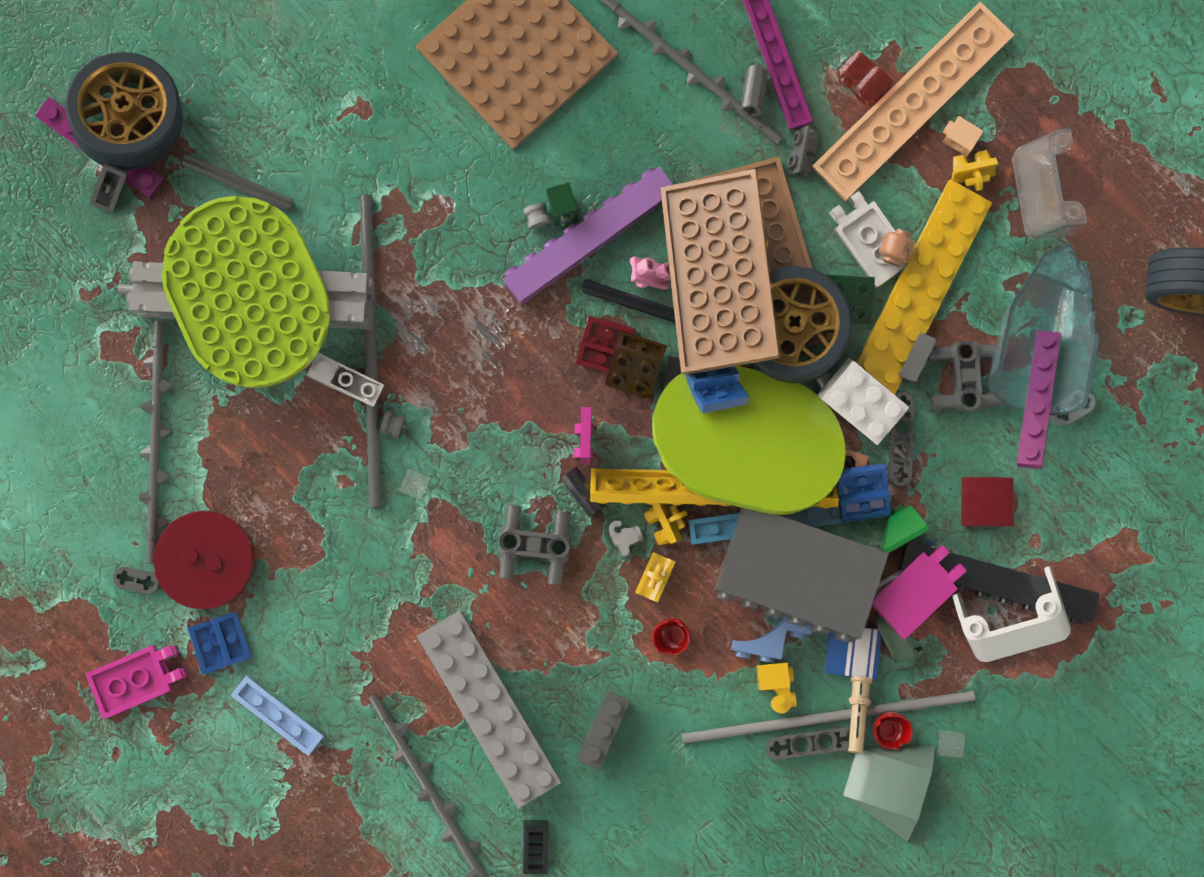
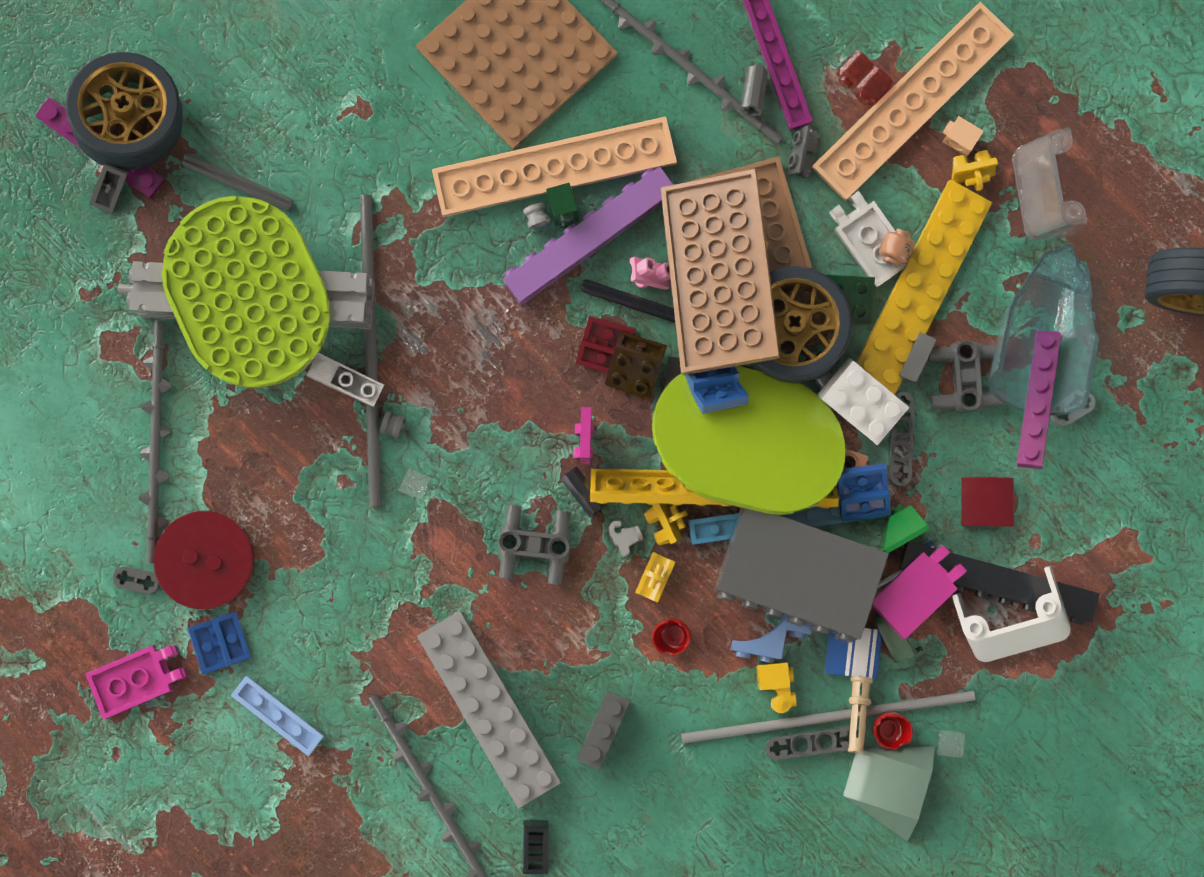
none -> light nougat plate [432,116,677,217]

